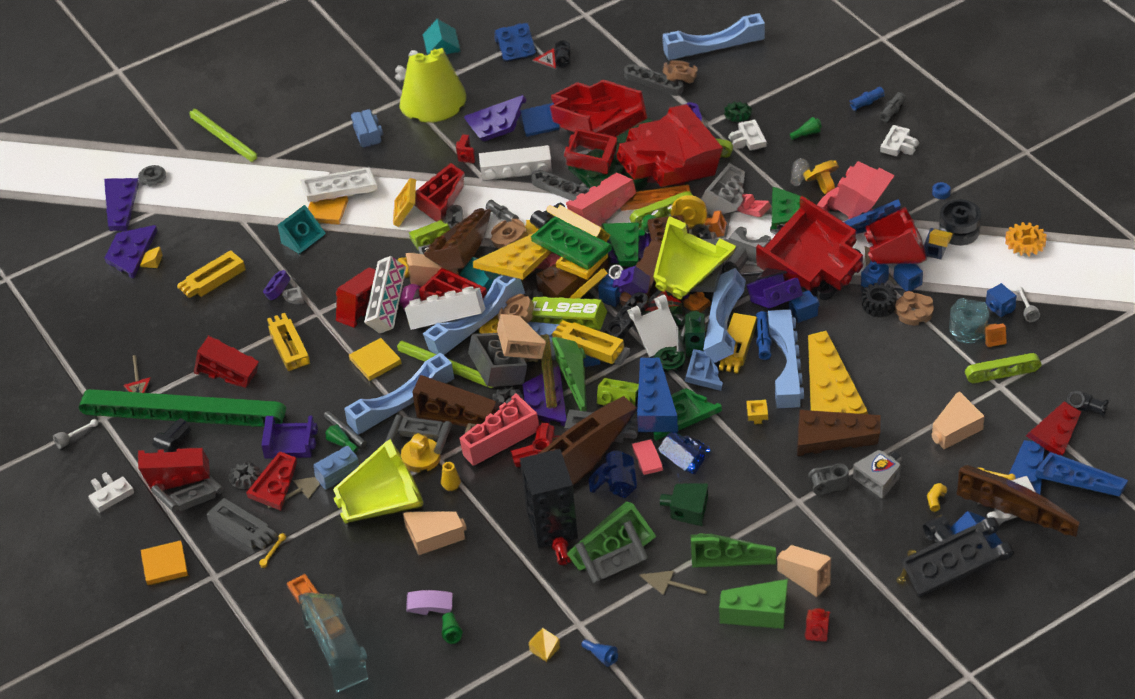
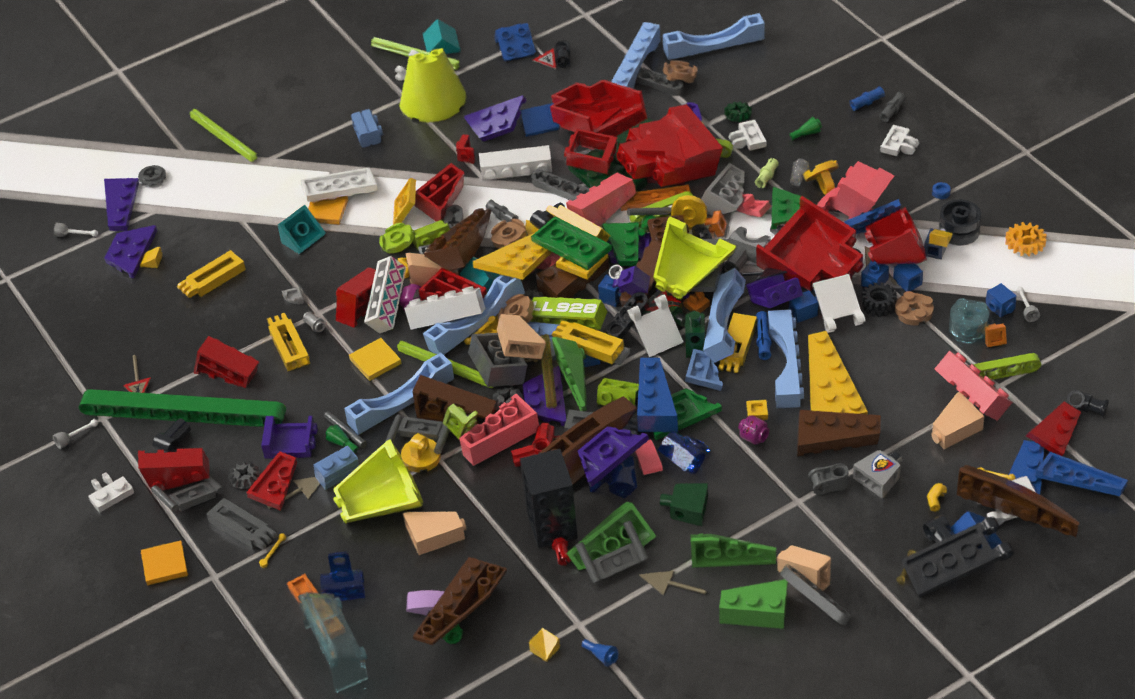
dark purple beam [263,270,291,300] -> none
yellow cone [441,462,461,491] -> none
yellow tile [570,269,608,299] -> none
dark green gear [654,347,685,372] -> none
light grey piece [676,324,686,352] -> none
red bracket [805,608,830,641] -> none
none -> hinge [54,223,98,237]
none -> light grey pin [303,312,325,332]
none -> clear blue piece [320,551,365,603]
none -> lime axle [371,37,460,70]
none -> lime tile [379,223,415,253]
none -> reddish brown wedge [413,557,507,645]
none -> lime bracket [443,404,478,439]
none -> yellow hinge [465,316,496,345]
none -> dark purple wing [578,426,649,487]
none -> light blue arch [611,22,660,89]
none -> dark grey bar [627,207,671,216]
none -> magenta head [738,415,769,445]
none -> yellowish green pin [755,158,779,188]
none -> dark grey beam [780,564,852,626]
none -> white flag [813,274,865,333]
none -> coral wedge [935,351,1013,421]

